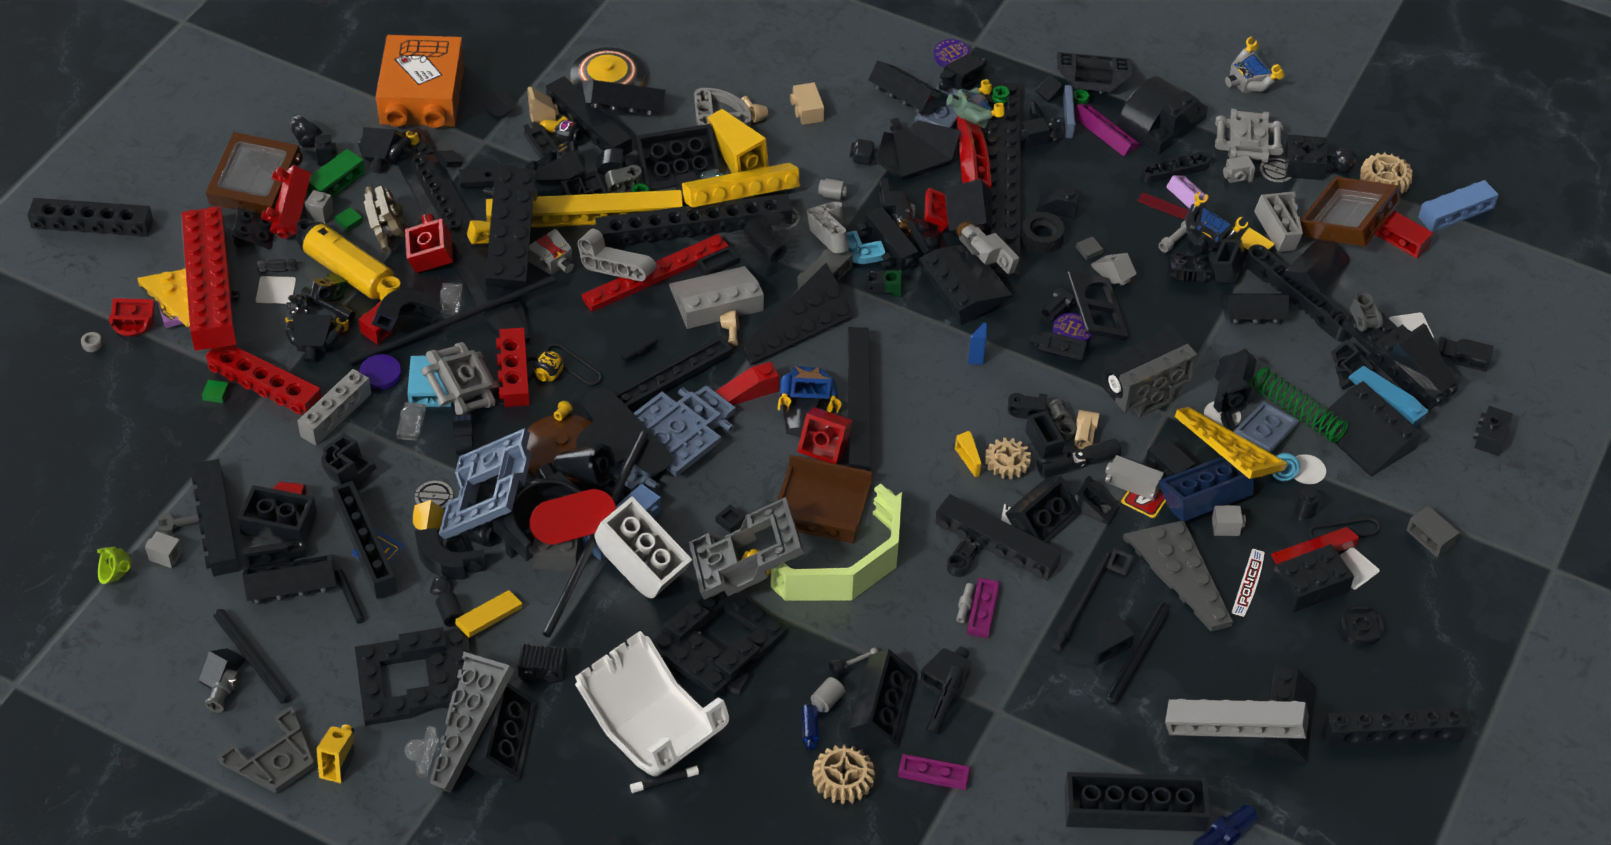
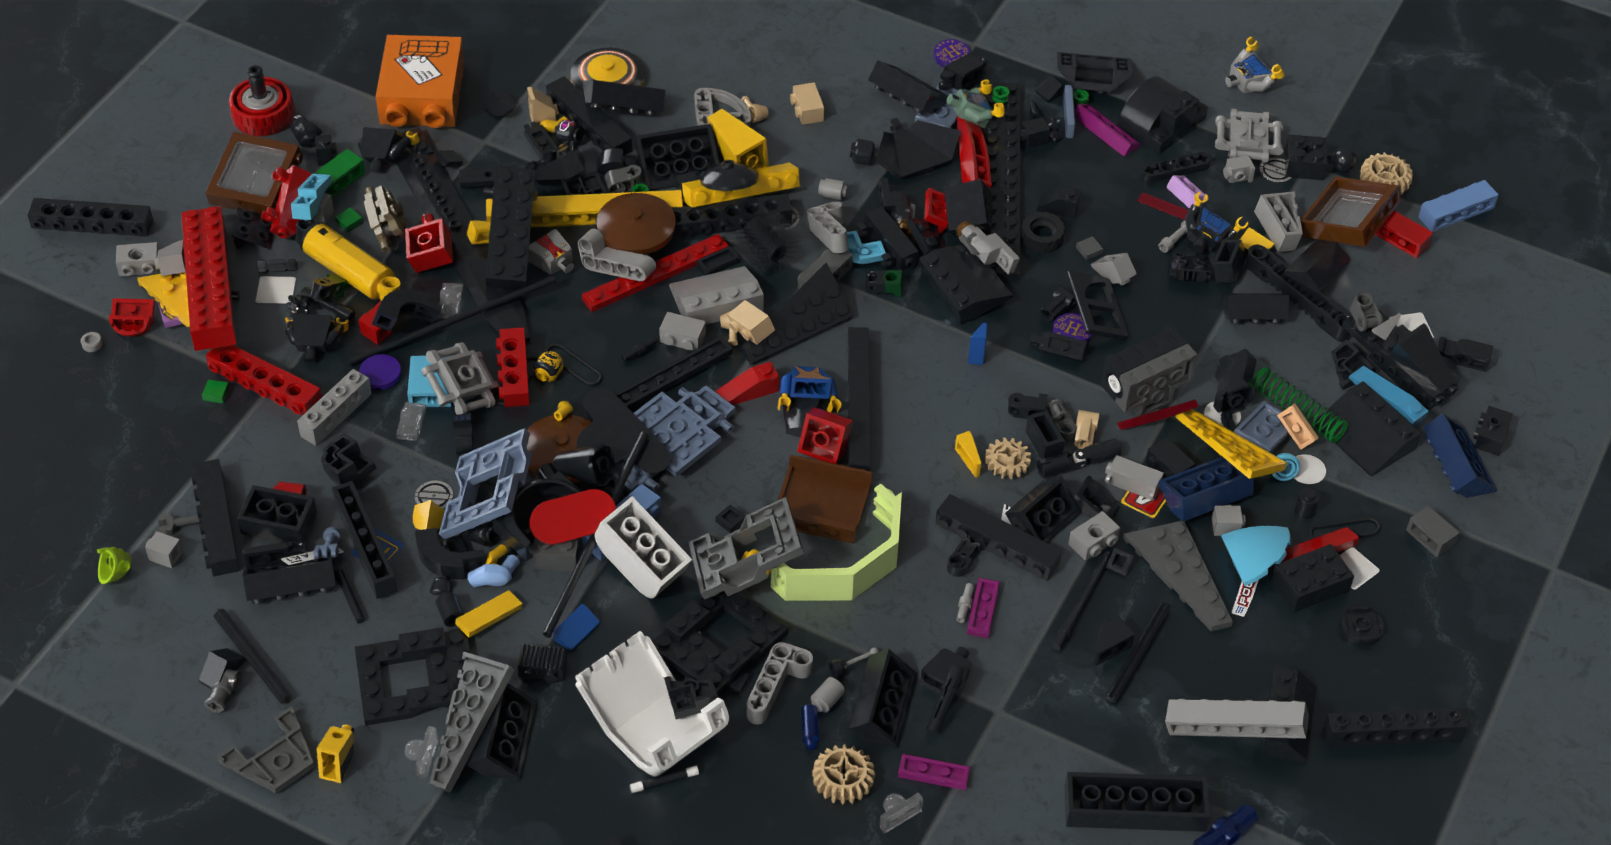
none -> light grey brick [116,242,160,276]
none -> light grey slope [154,240,186,276]
none -> red wheel [229,65,295,136]
none -> white sticker [281,548,344,565]
none -> medium azure slope [291,174,332,221]
none -> sand blue hinge [314,527,341,559]
none -> light blue arm [468,555,520,588]
none -> yellow arm [486,544,508,565]
none -> blue slope [553,604,600,652]
none -> reddish brown dish [597,193,676,255]
none -> light grey brick [659,312,706,351]
none -> black slope [664,676,718,720]
none -> black dish [700,160,759,191]
none -> tan piece [727,300,775,345]
none -> light grey beam [747,642,813,724]
none -> clear tile [880,793,923,833]
none -> light grey brick [1068,511,1120,561]
none -> dark red sticker [1117,399,1199,430]
none -> medium azure brick [1221,526,1291,586]
none -> light nougat brick [1277,403,1319,450]
none -> white sticker [1372,313,1401,340]
none -> dark blue slope [1423,413,1497,498]

